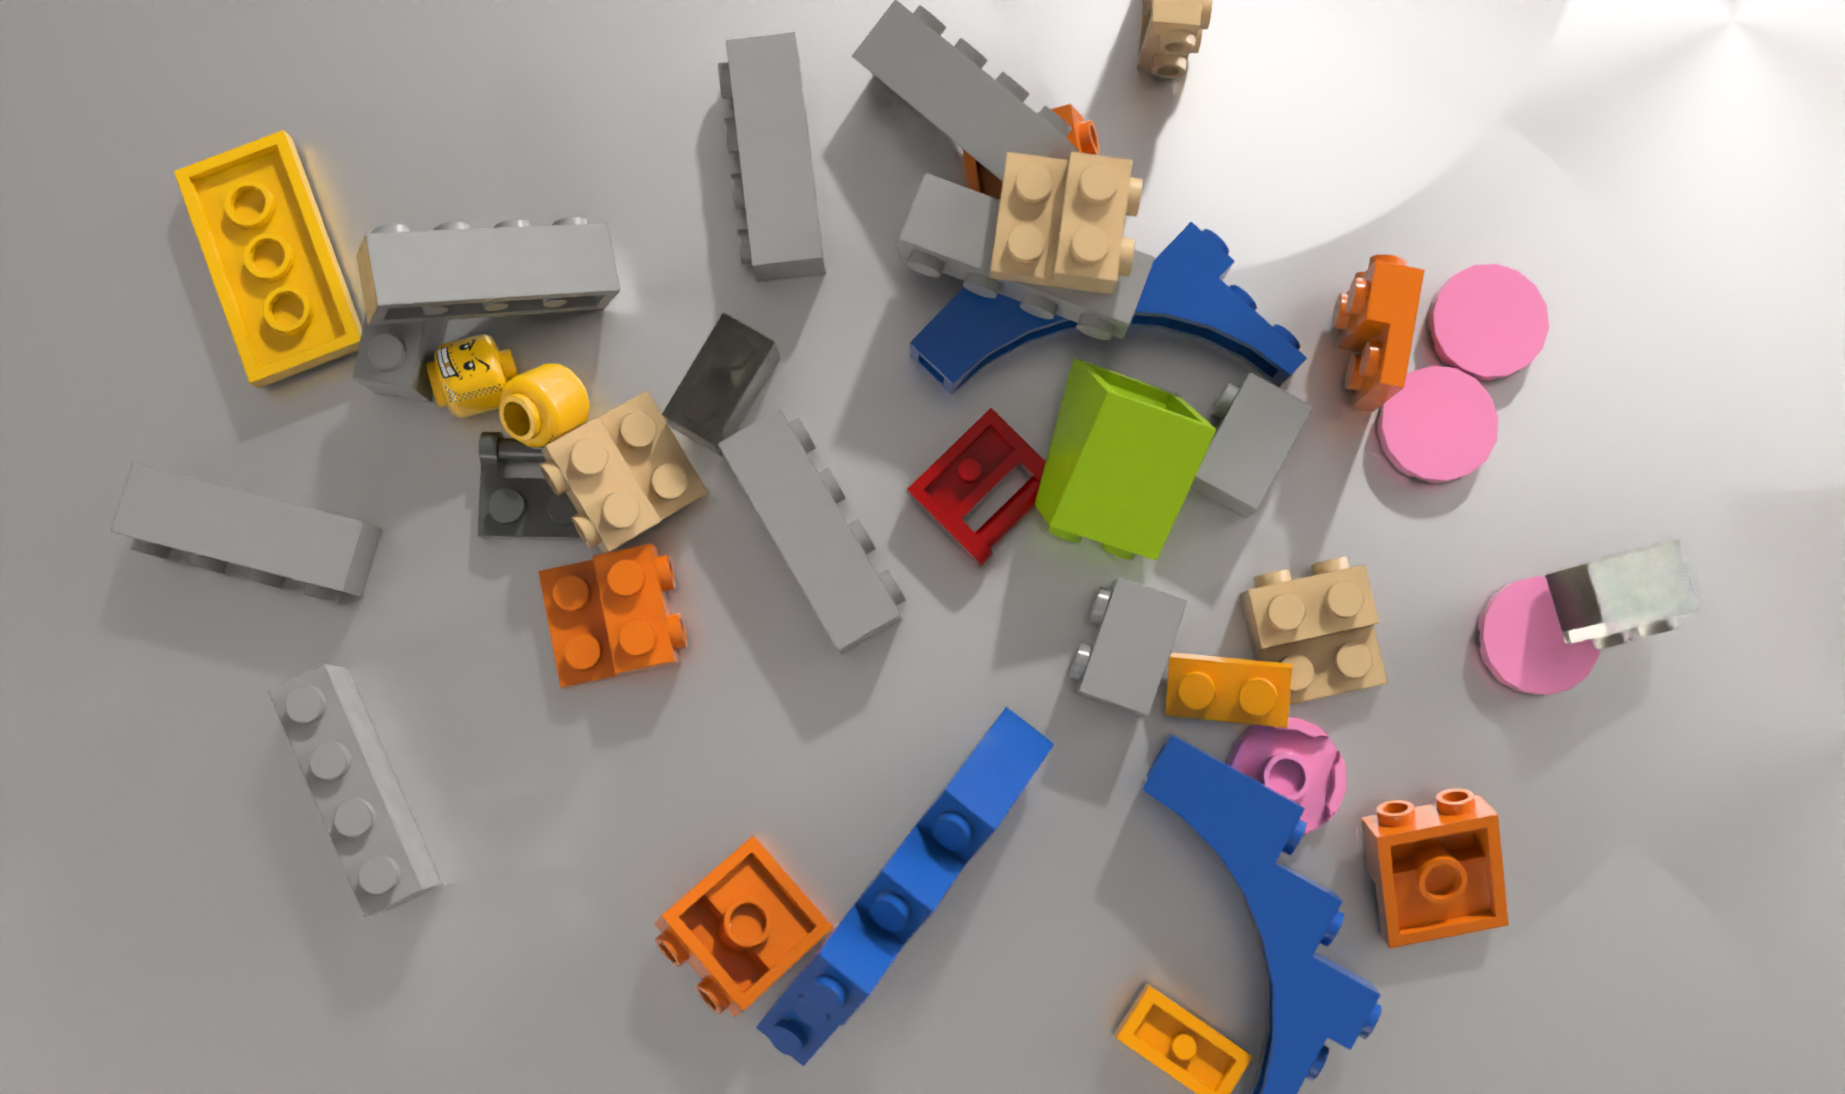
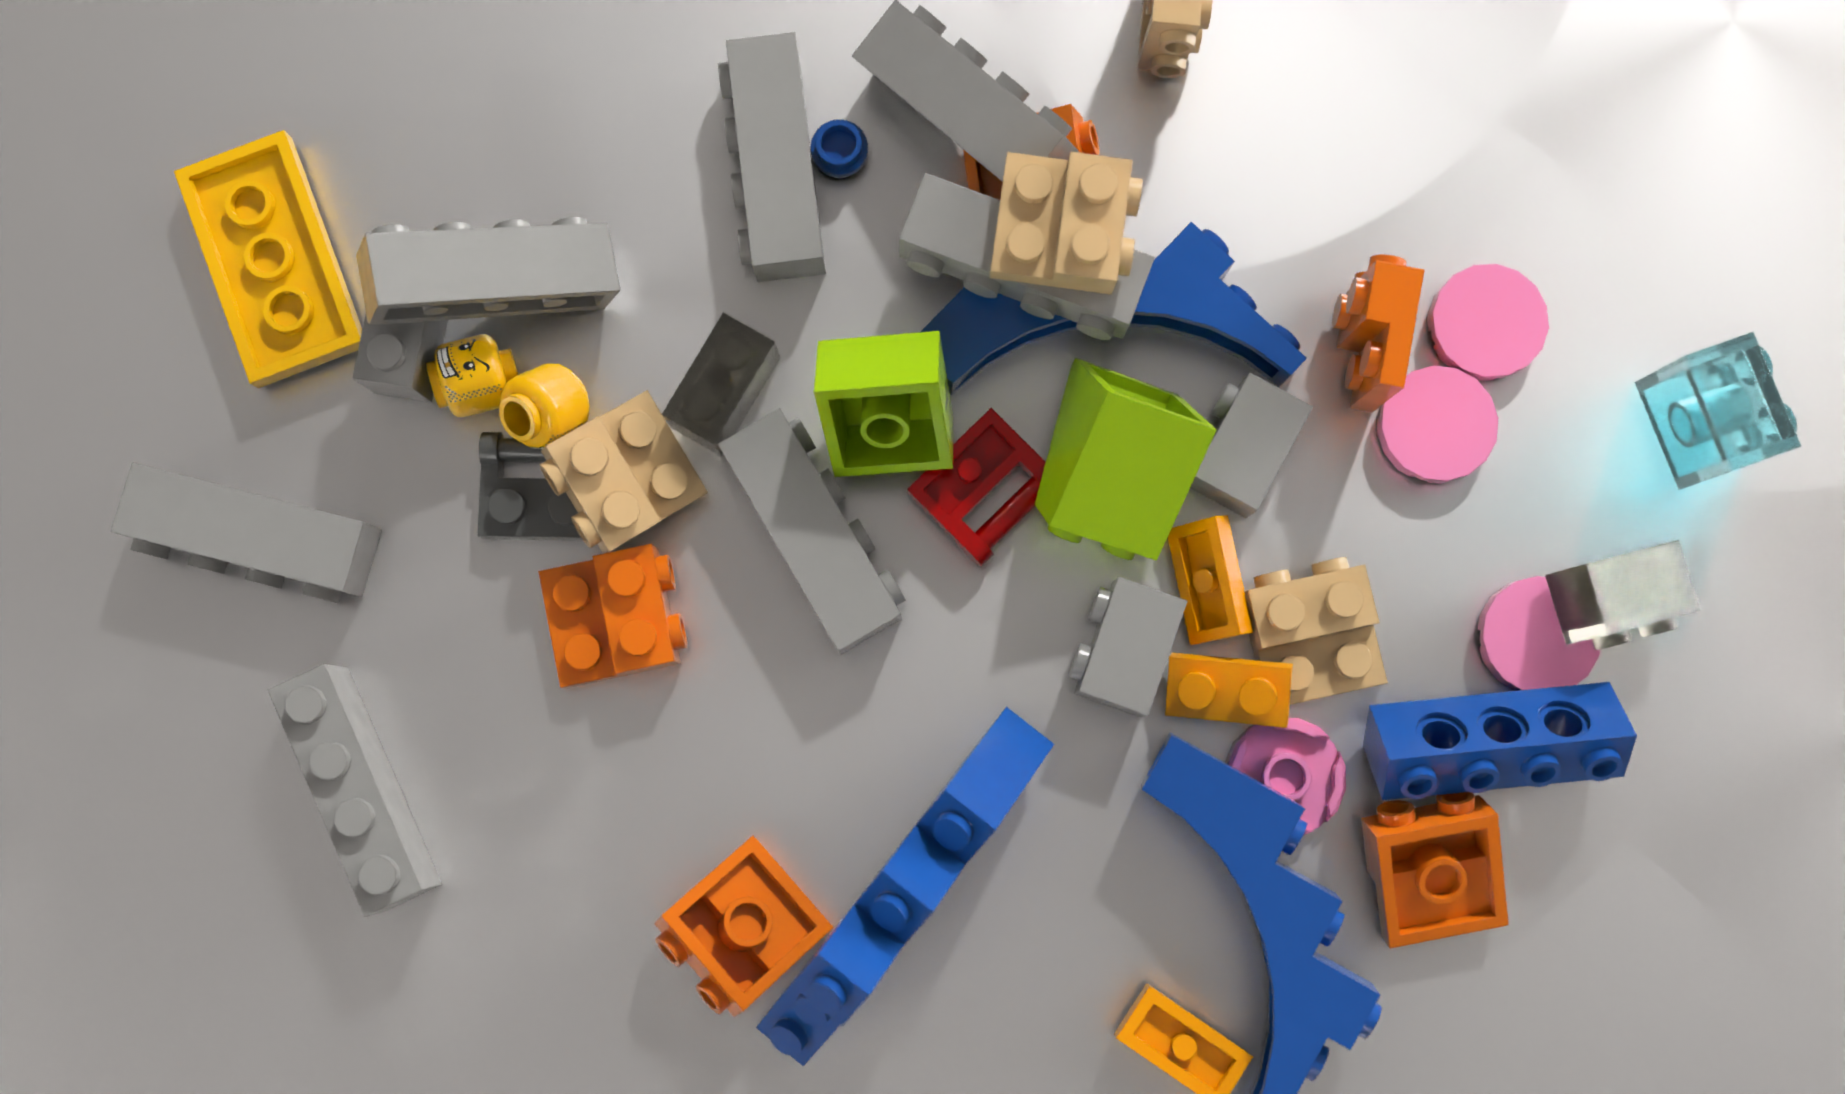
none -> blue plate [811,119,868,178]
none -> lime brick [814,331,954,477]
none -> light orange plate [1168,515,1253,645]
none -> blue brick [1363,682,1637,800]
none -> clear light blue brick [1634,332,1801,490]

